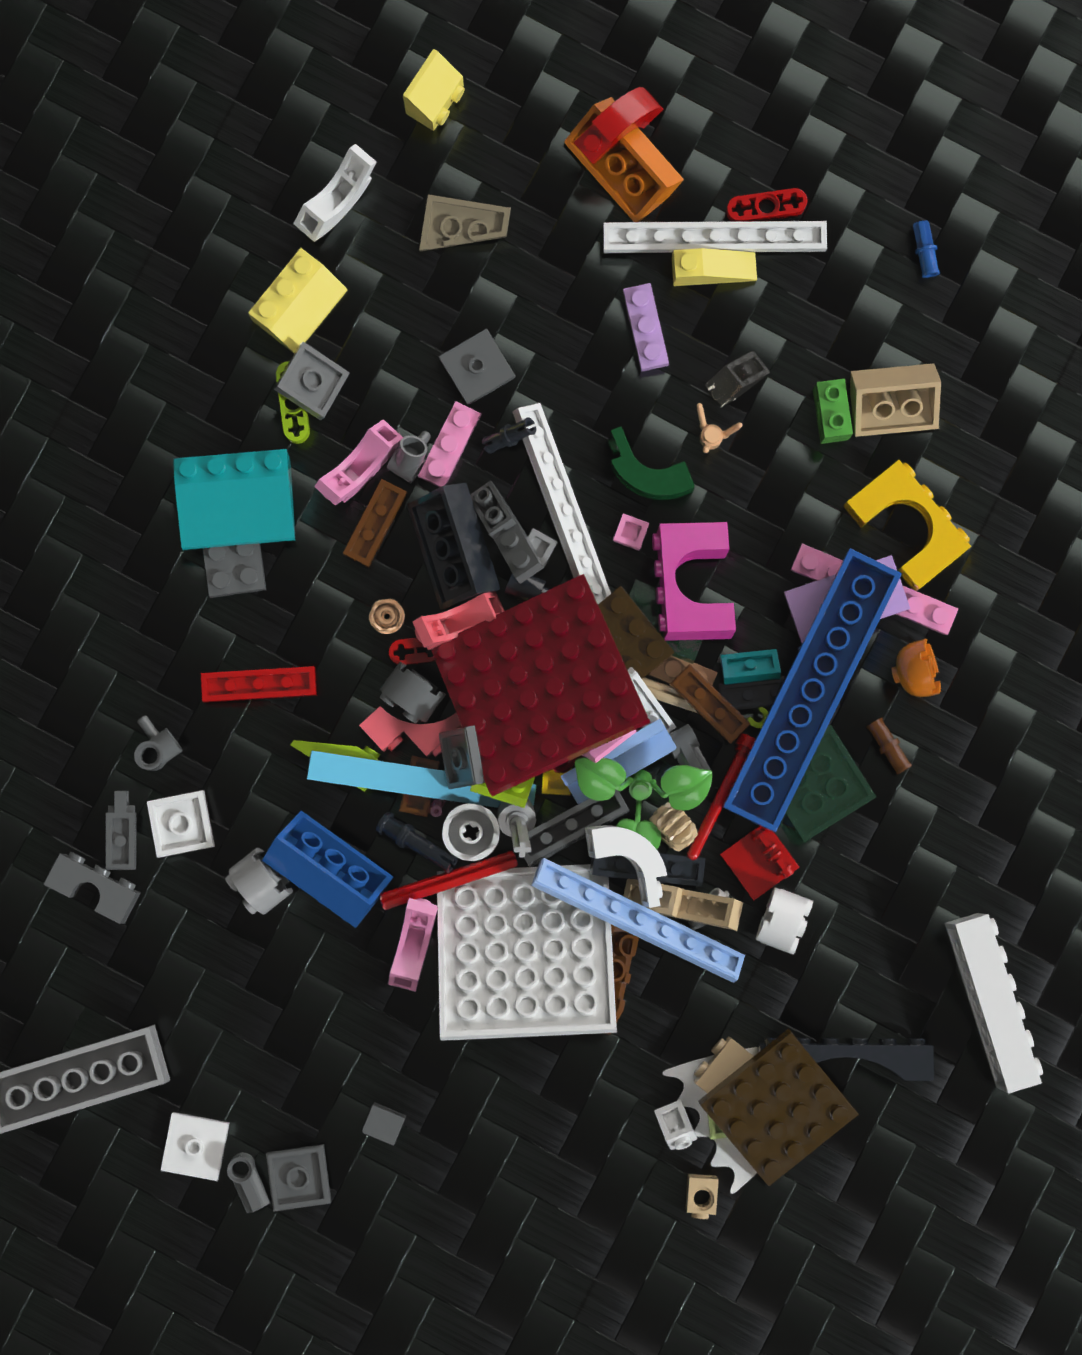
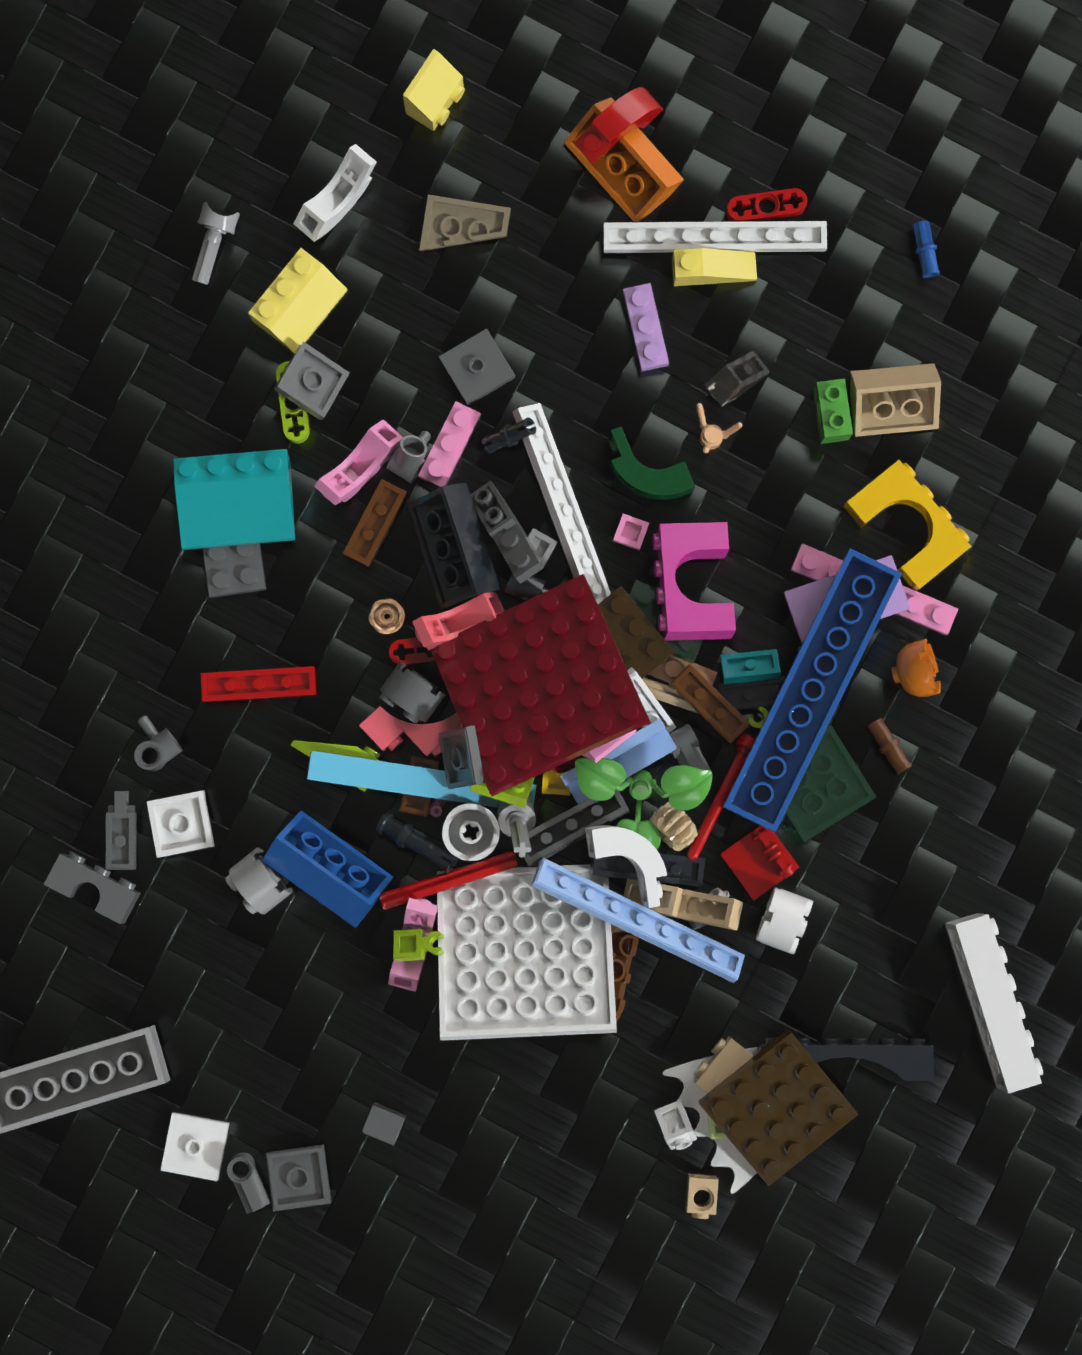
none -> light grey piece [192,202,240,285]
none -> lime plate [393,929,444,962]

